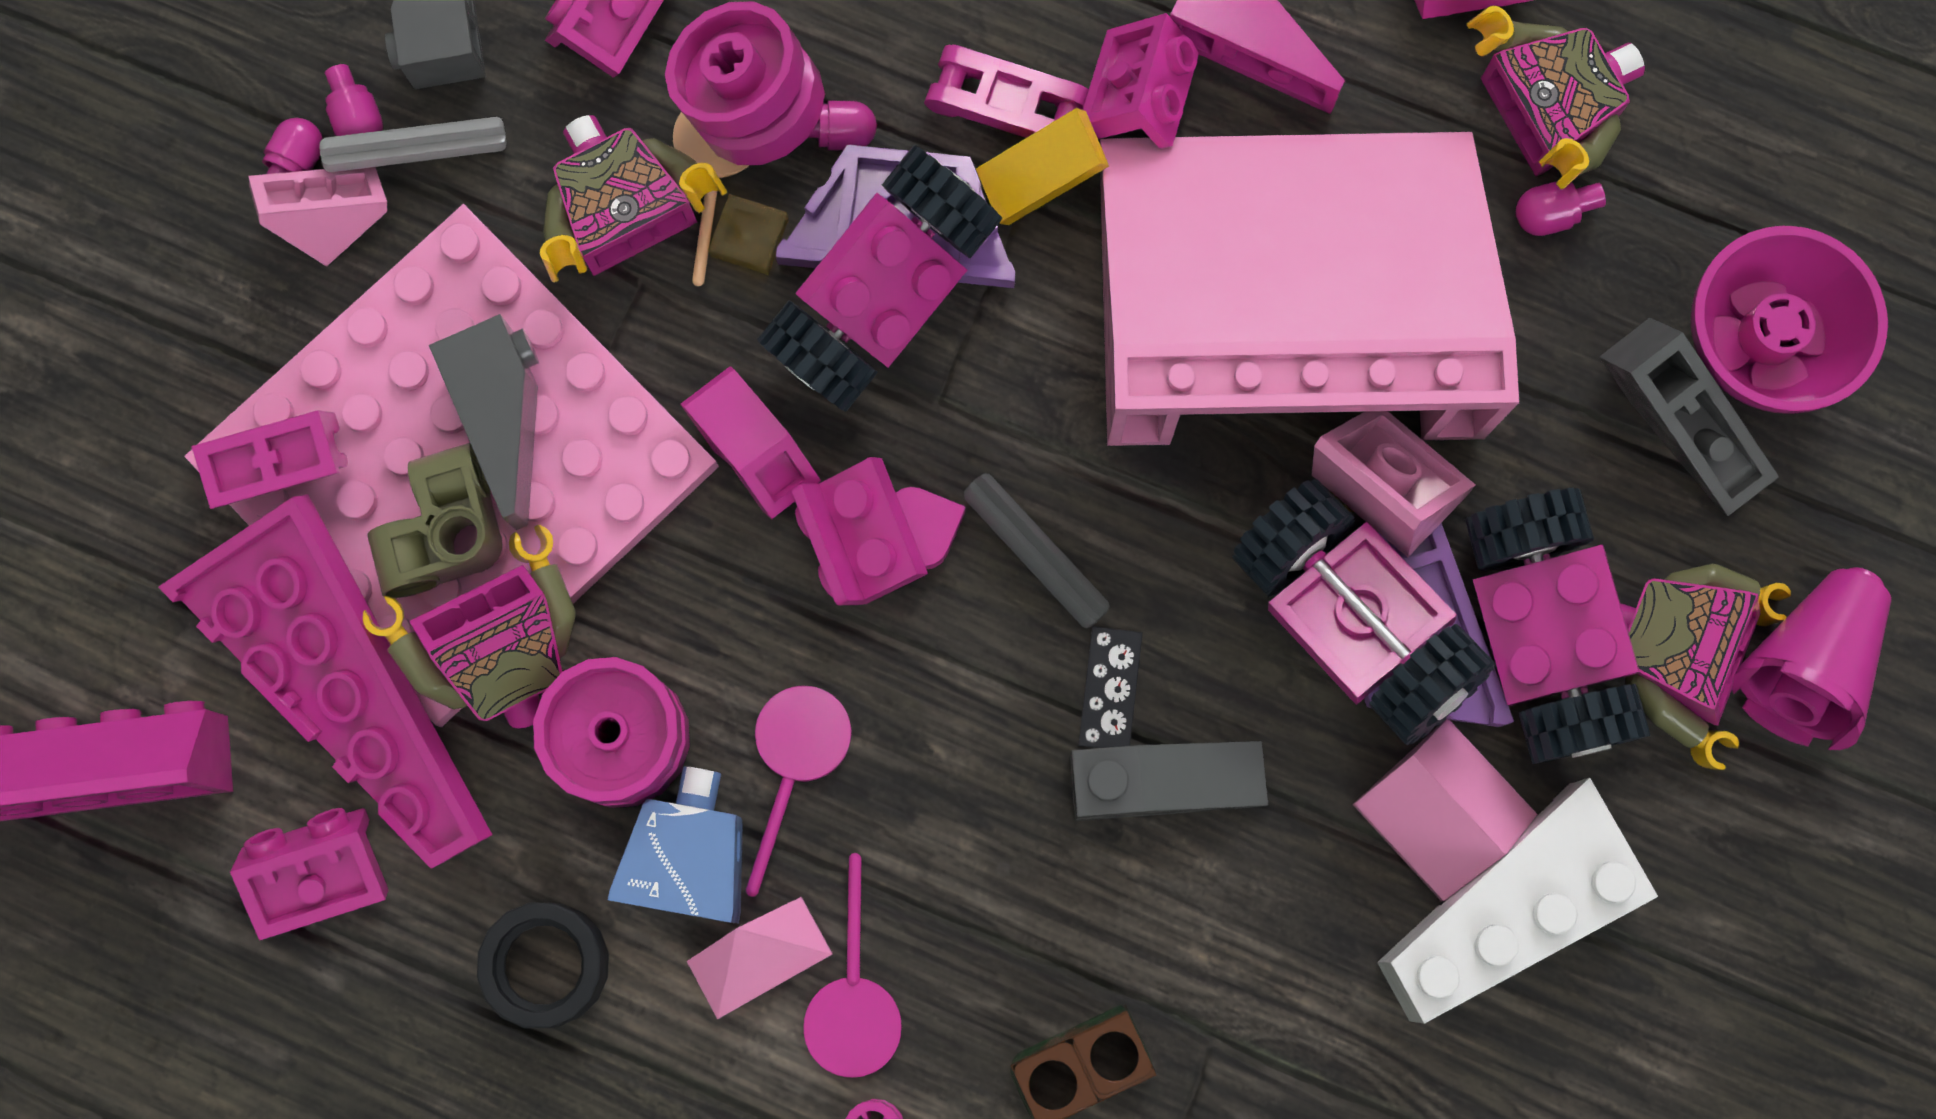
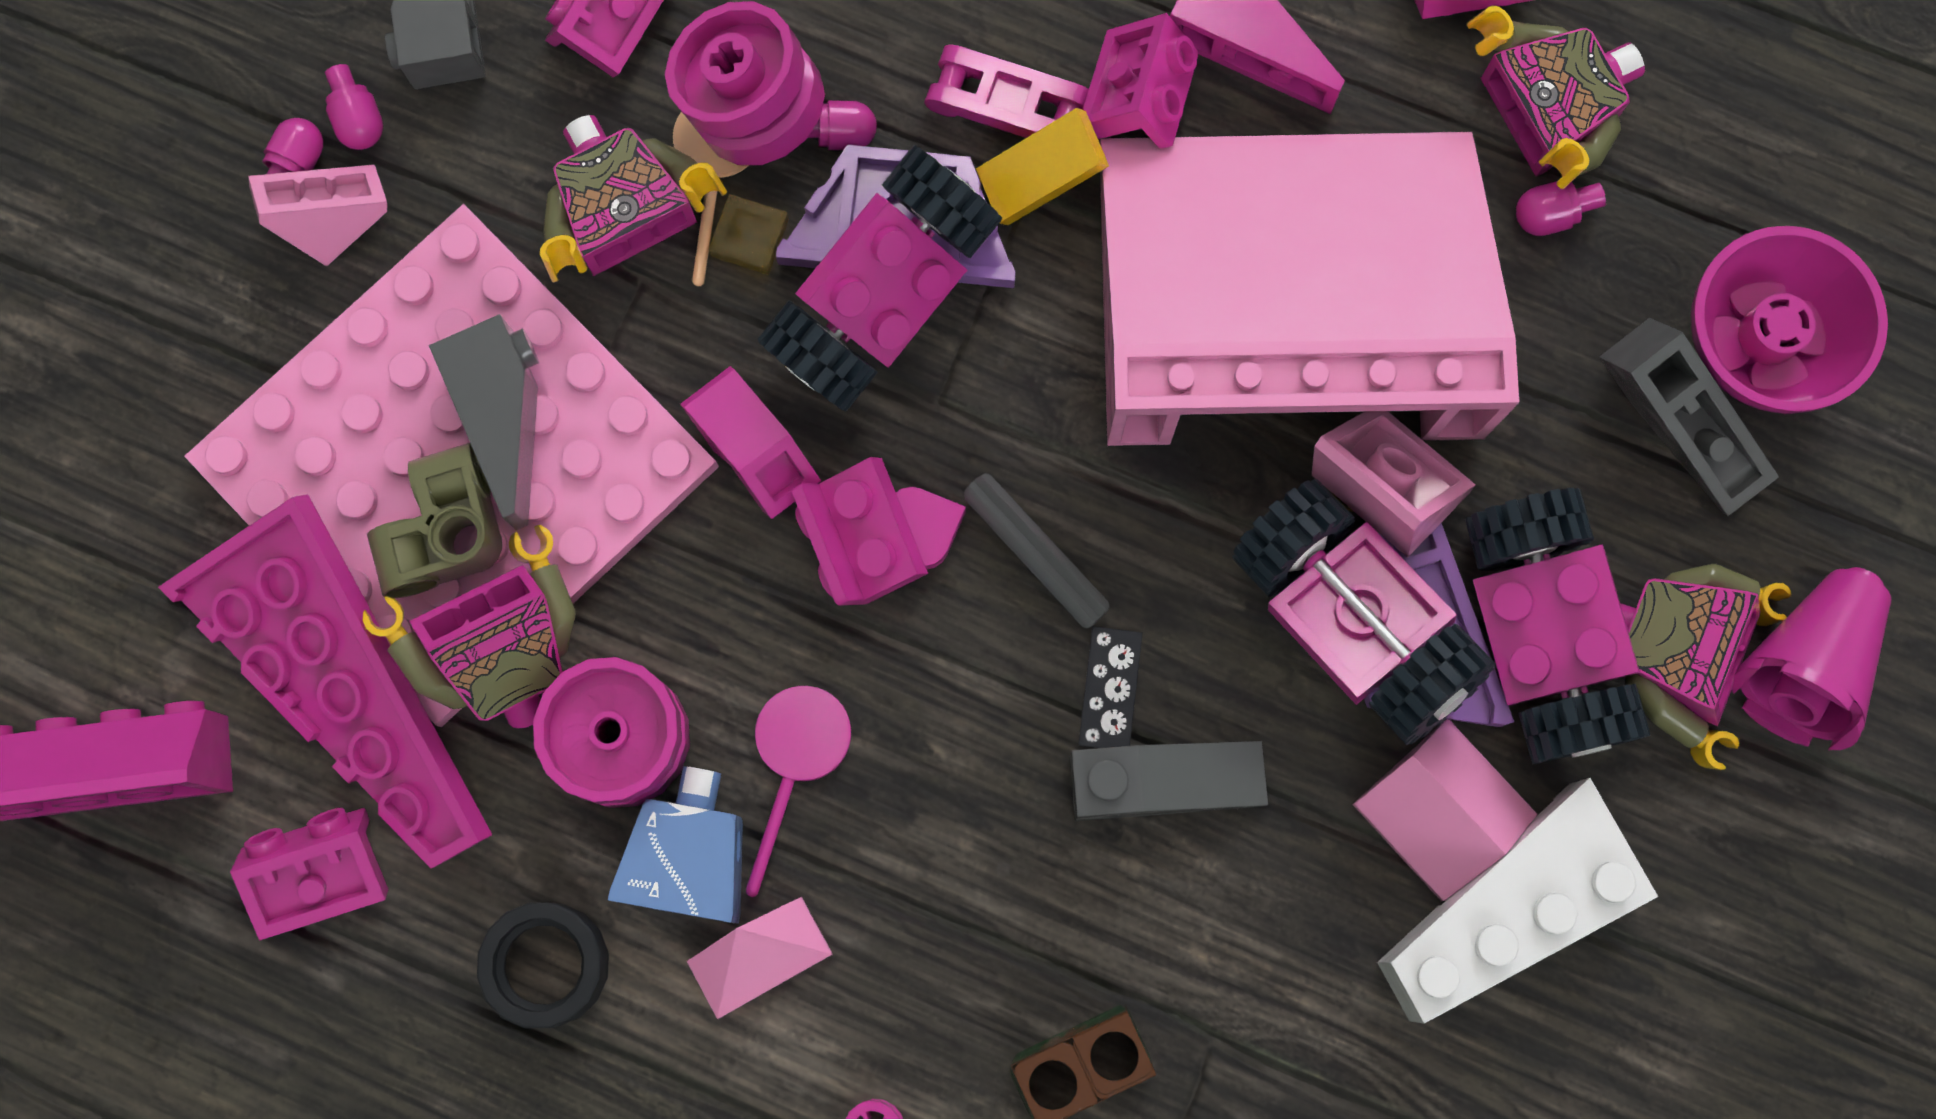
dark pink hinge [191,410,348,509] -> none
light grey axle [319,117,507,172] -> none
dark pink piece [803,853,902,1078] -> none

